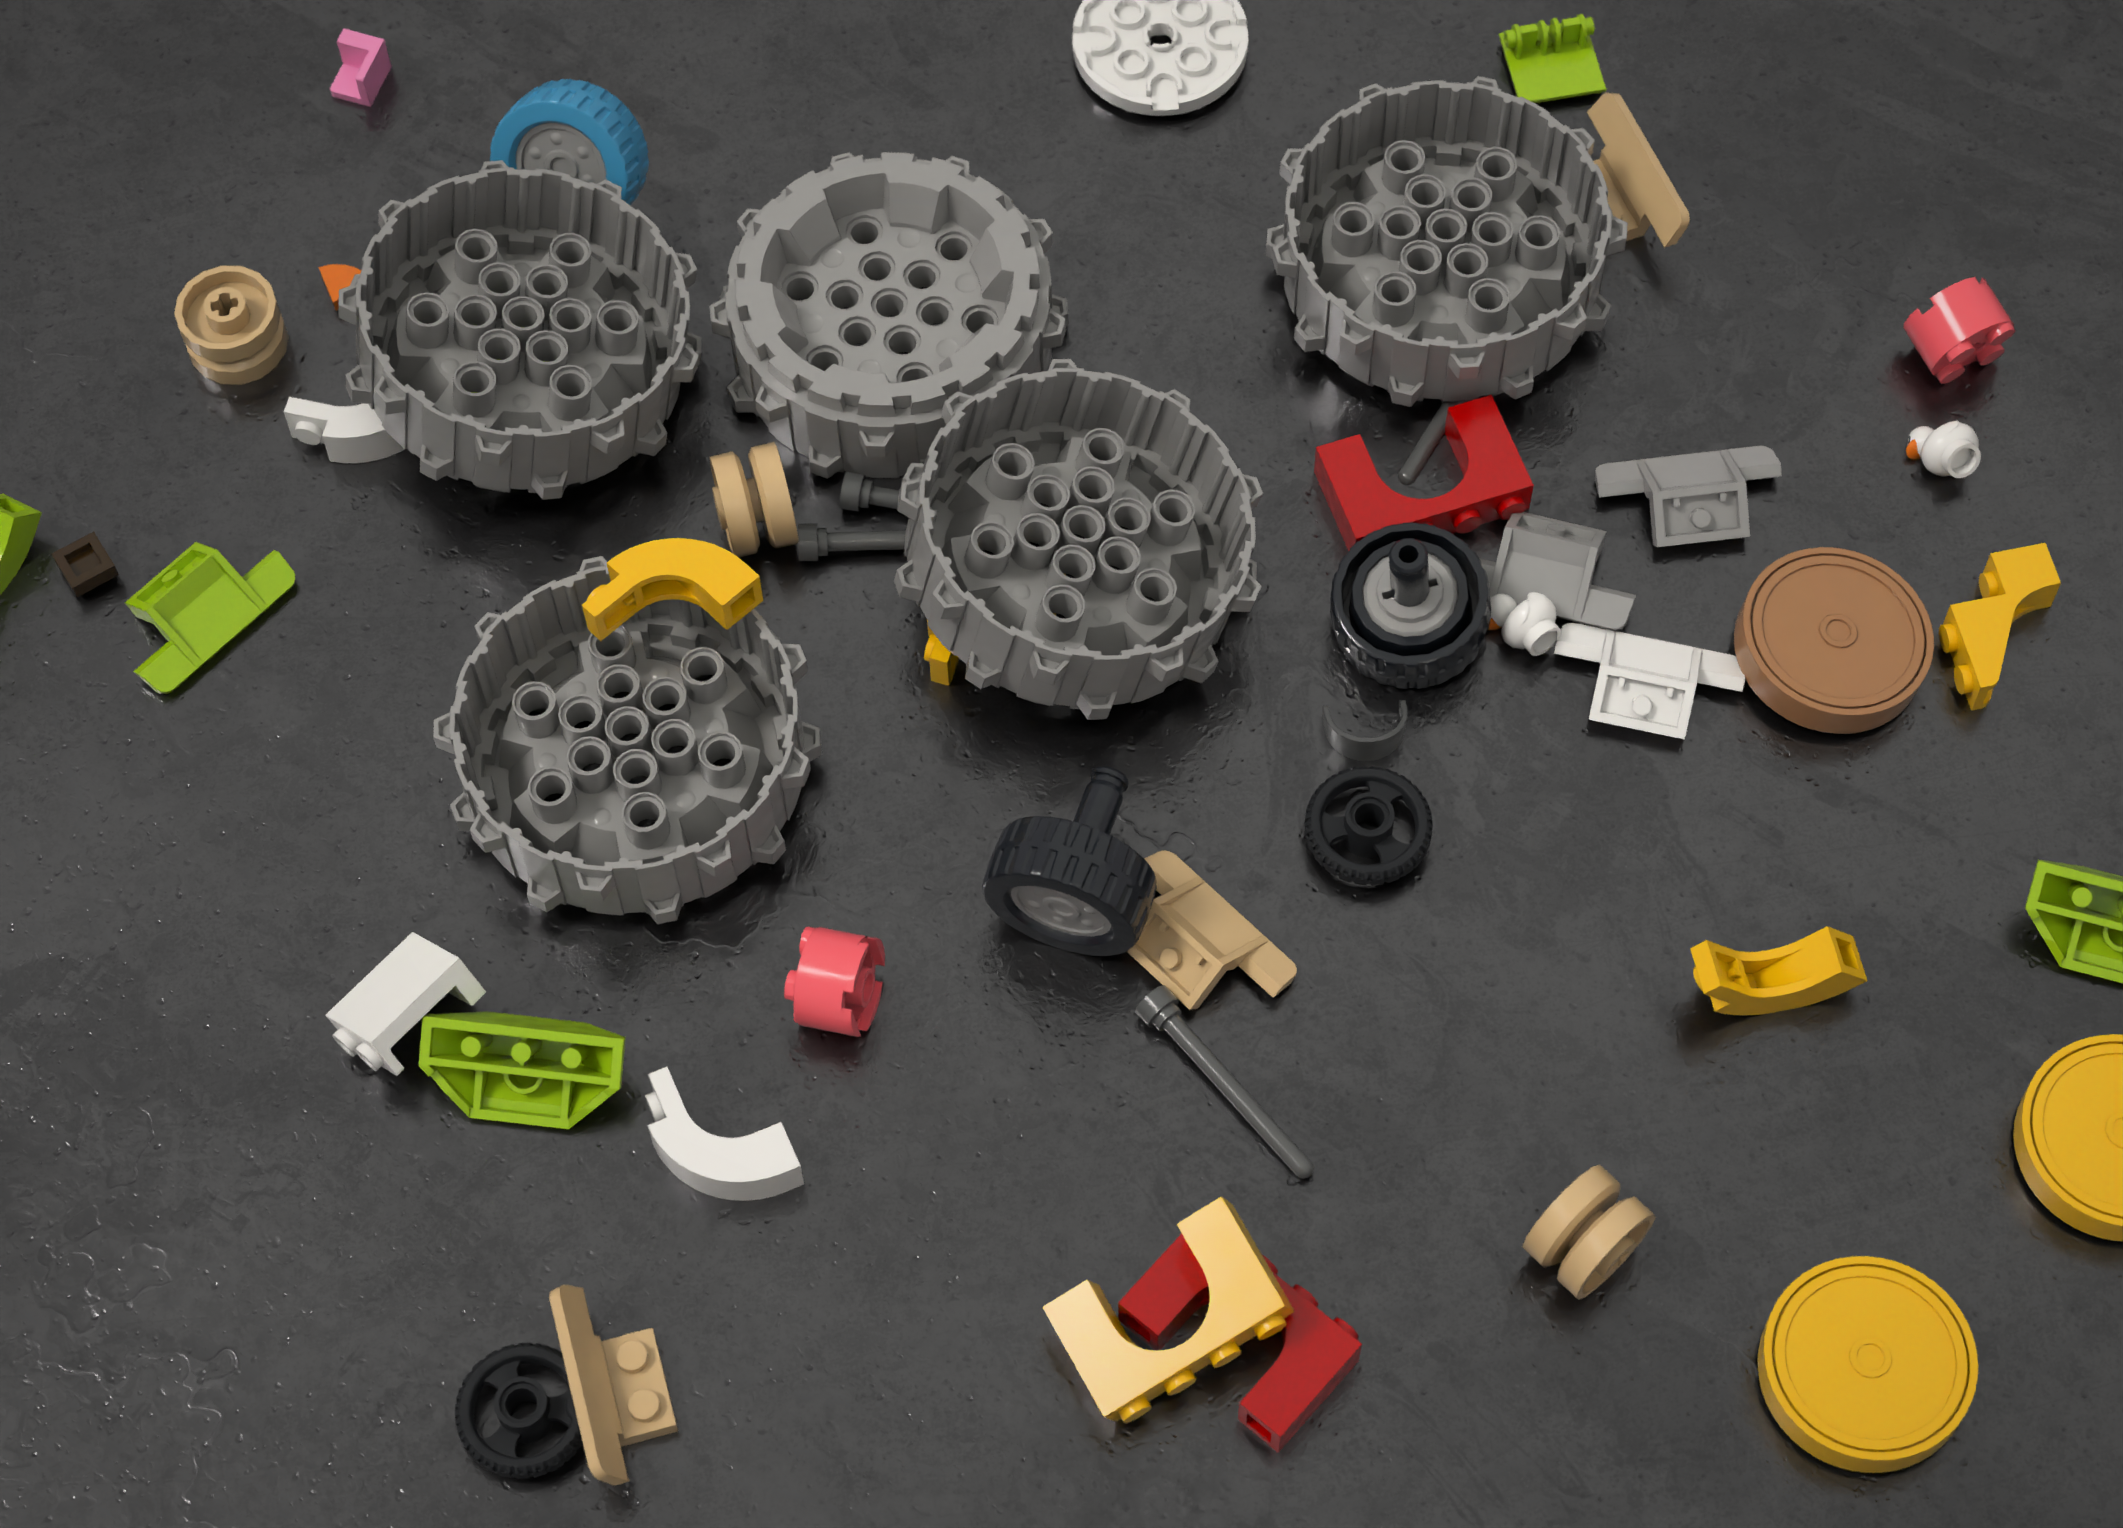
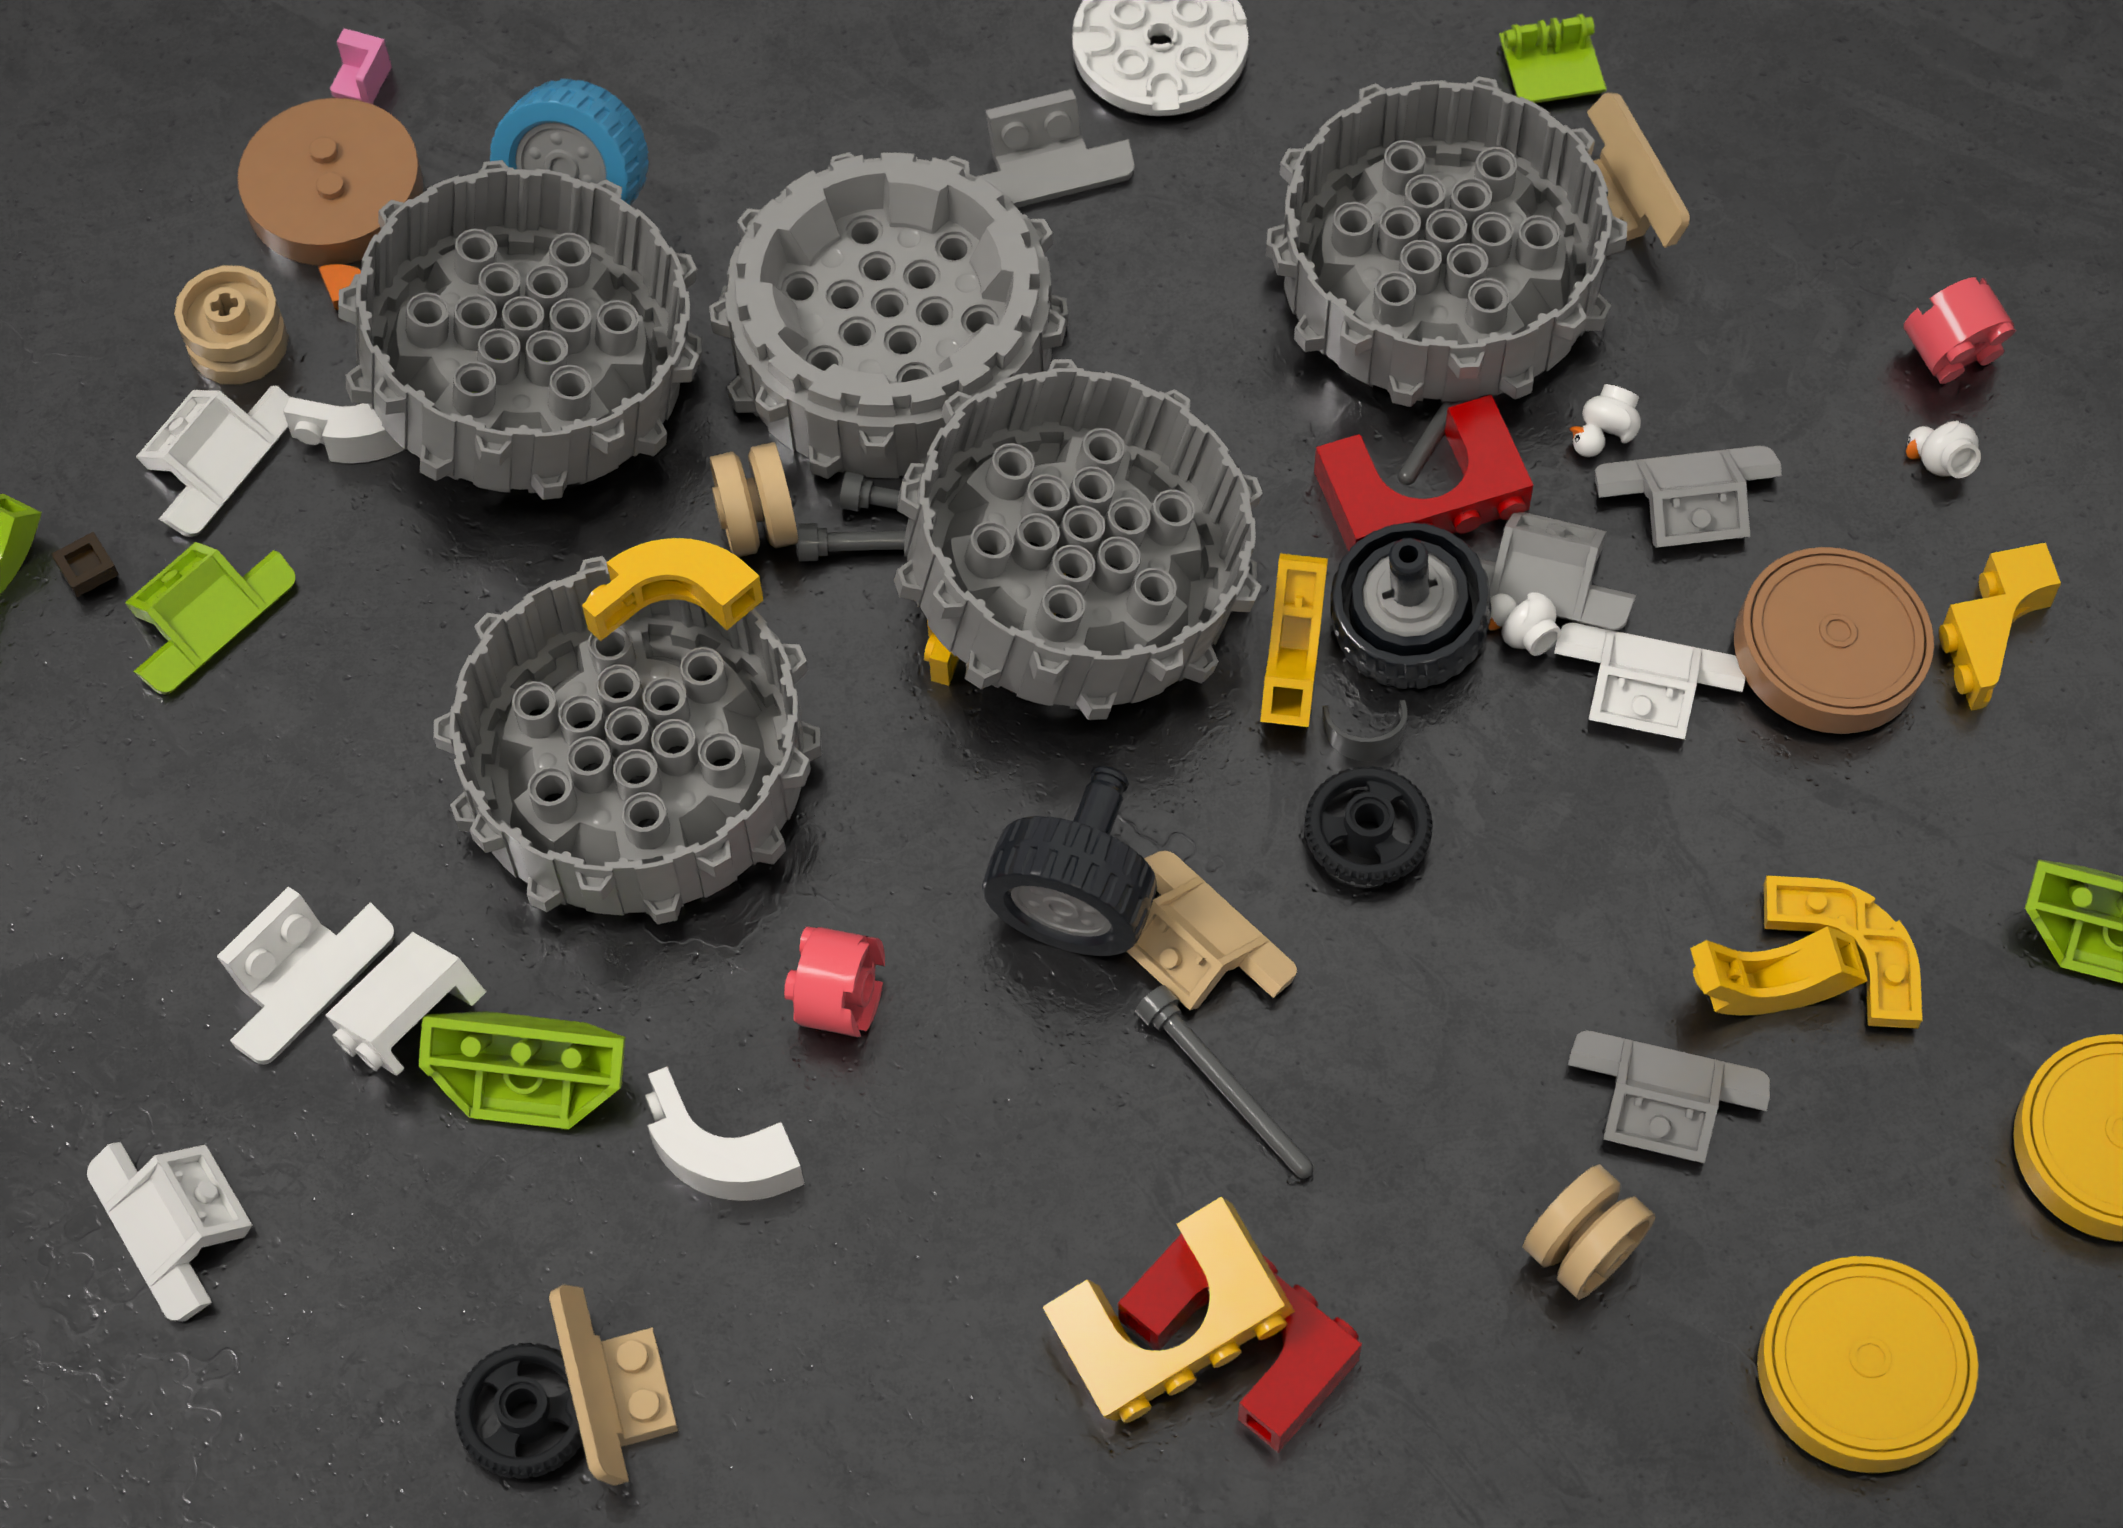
none -> white plate [87,1142,252,1322]
none -> white plate [136,386,289,537]
none -> white plate [217,887,394,1064]
none -> medium nougat brick [238,98,423,266]
none -> light grey plate [977,89,1134,208]
none -> yellow arch [1260,553,1328,727]
none -> light grey plate [1568,1031,1770,1163]
none -> white animal [1570,384,1641,457]
none -> yellow plate [1764,876,1922,1029]

